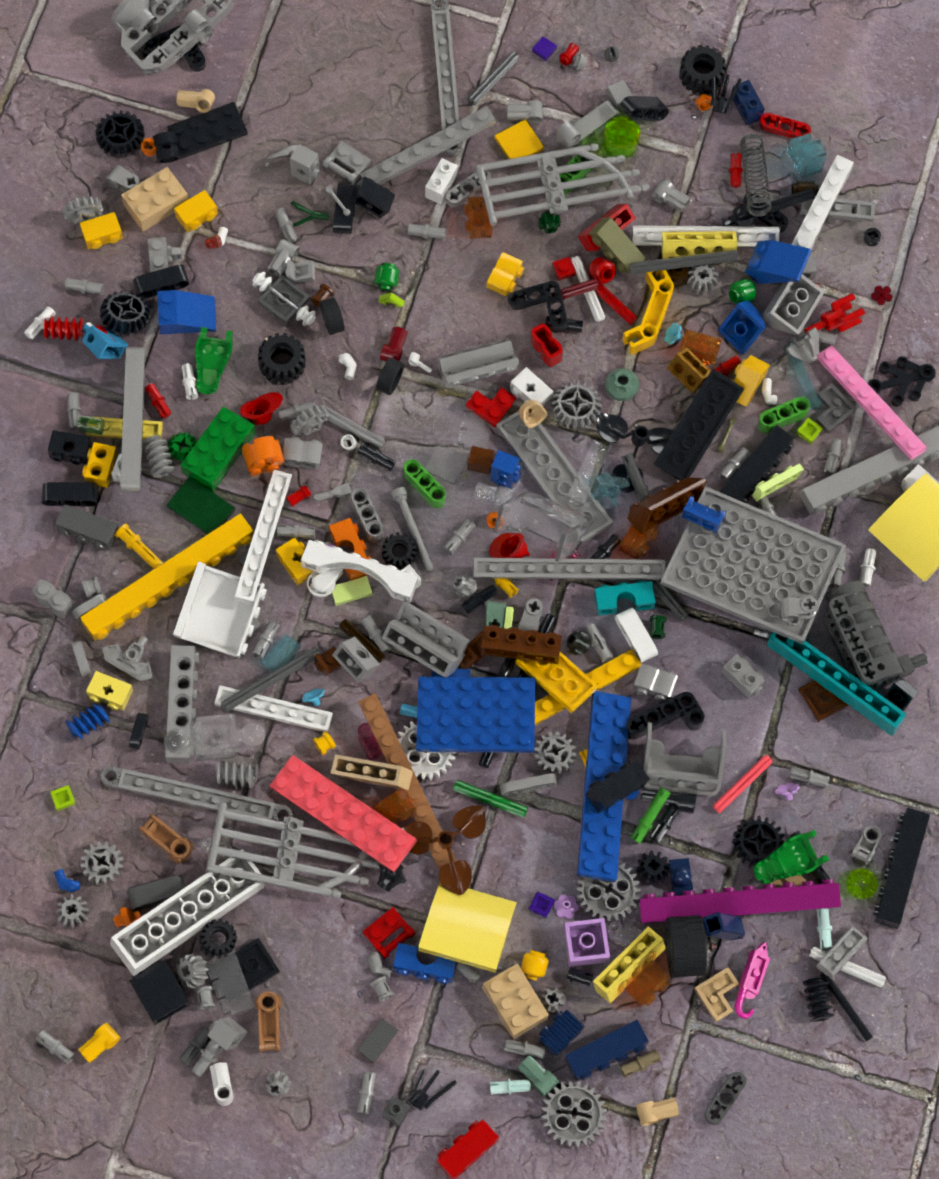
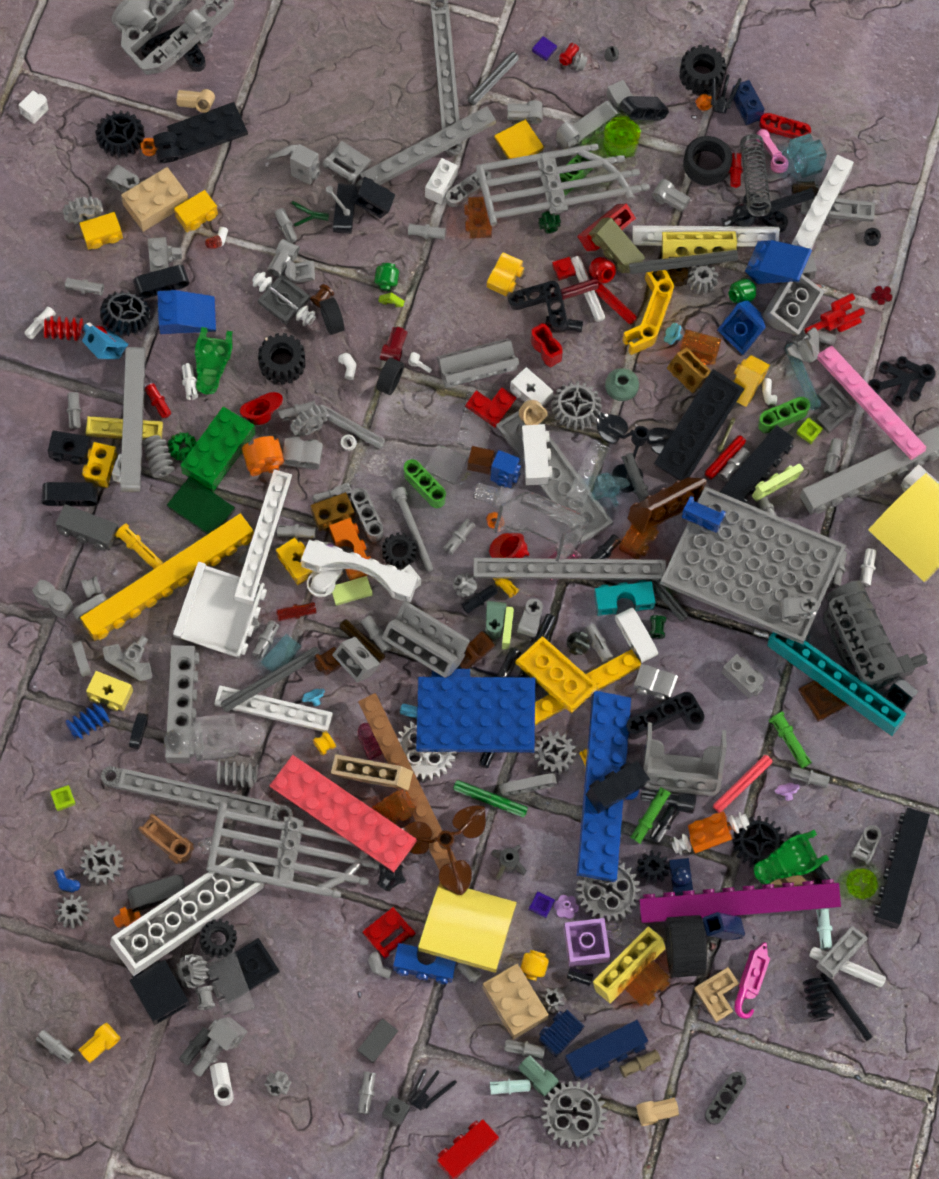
clear green piece [77,415,105,435] -> none
medium nougat piece [255,991,282,1053] -> none
red pin [286,485,311,507] -> none
black pin [357,443,396,471] -> none
light grey bush [370,976,395,1003] -> none
reddish brown brick [481,625,562,664] -> none
red axle [714,355,741,376] -> none
none -> white brick [19,91,49,124]
none -> clear red pin [276,602,317,621]
none -> pearl gold brick [310,492,355,532]
none -> dark grey brick [491,845,526,881]
none -> white brick [522,424,552,485]
none -> orange plate [672,811,750,856]
none -> black tyre [683,136,732,186]
none -> red axle [704,435,746,480]
none -> bright pink piece [756,129,789,173]
none -> bright green pin [769,712,812,769]

